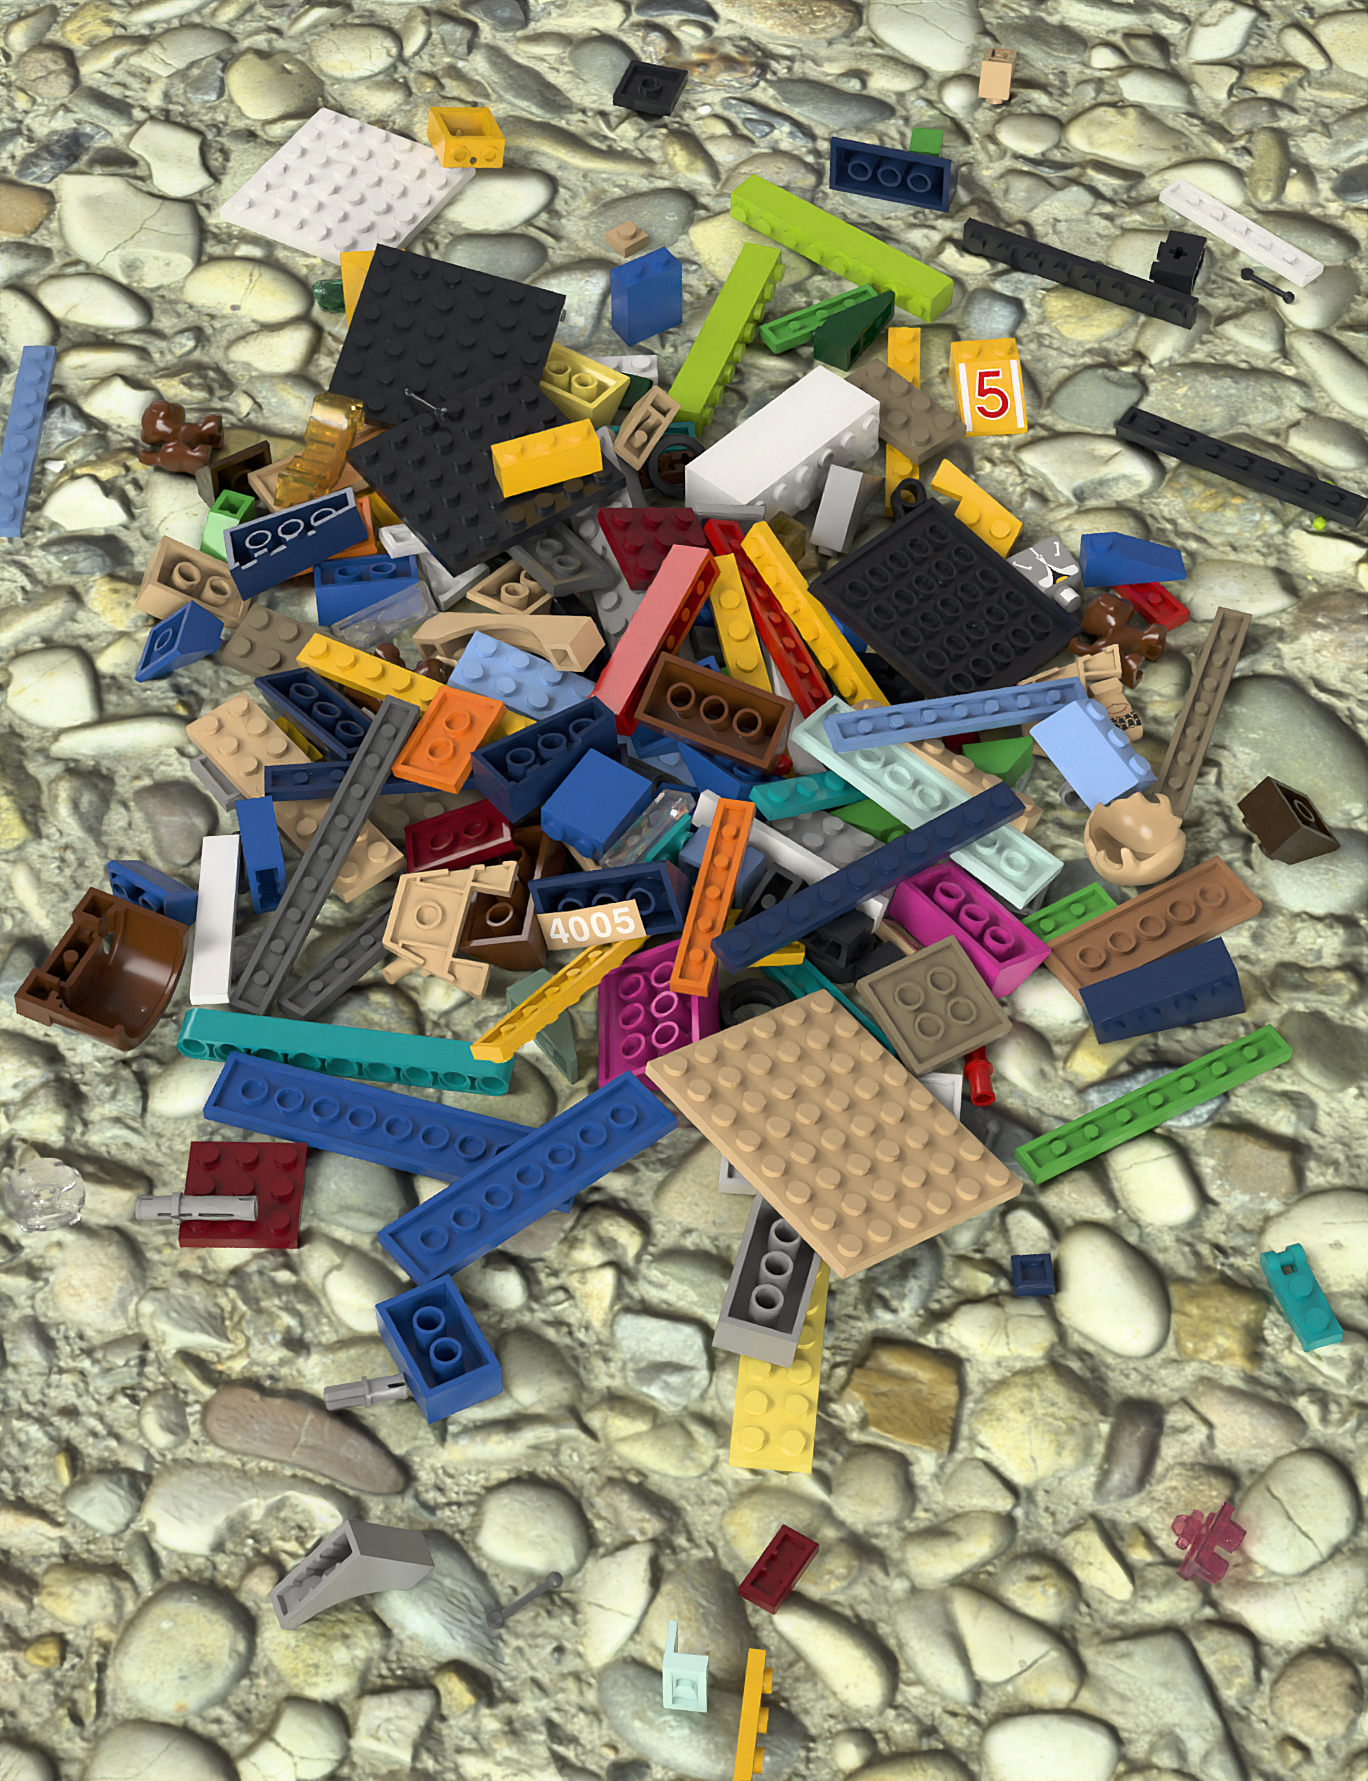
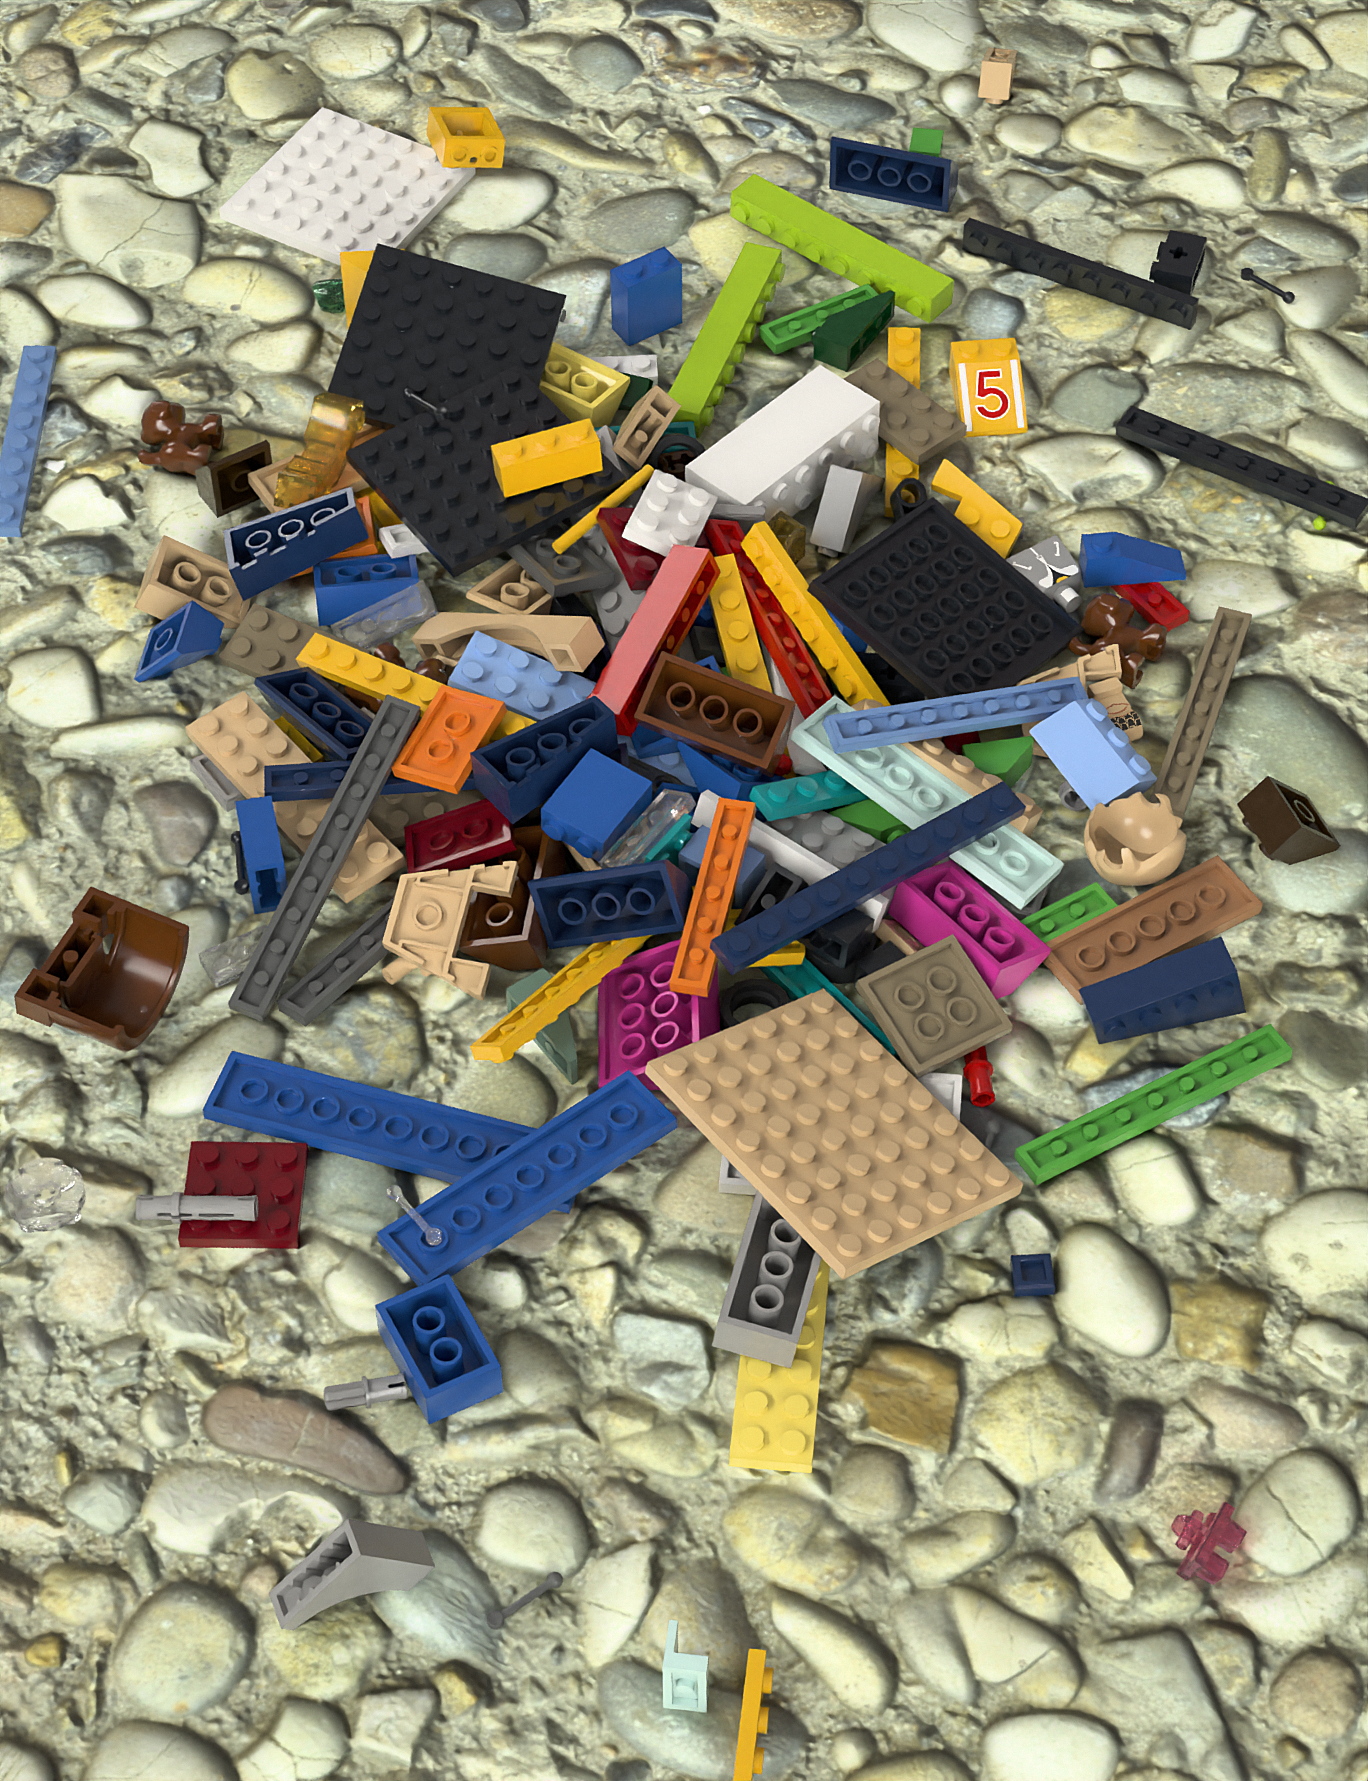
blue slope [107,860,198,927] -> none
teal beam [176,1008,516,1096] -> none
white tile [190,834,241,1005] -> none
bright green slope [199,489,257,563] -> none
white wing [417,552,490,611] -> none
tan sticker [536,899,647,950] -> none
tan plate [605,220,649,258] -> none
black plate [613,60,688,116] -> none
dark red plate [738,1524,819,1615] -> none
white tile [1159,179,1324,288] -> none
teal plate [1260,1243,1344,1352] -> none
none -> clear hinge [386,1185,442,1245]
none -> yellow bar [552,464,655,554]
none -> white plate [622,469,718,557]

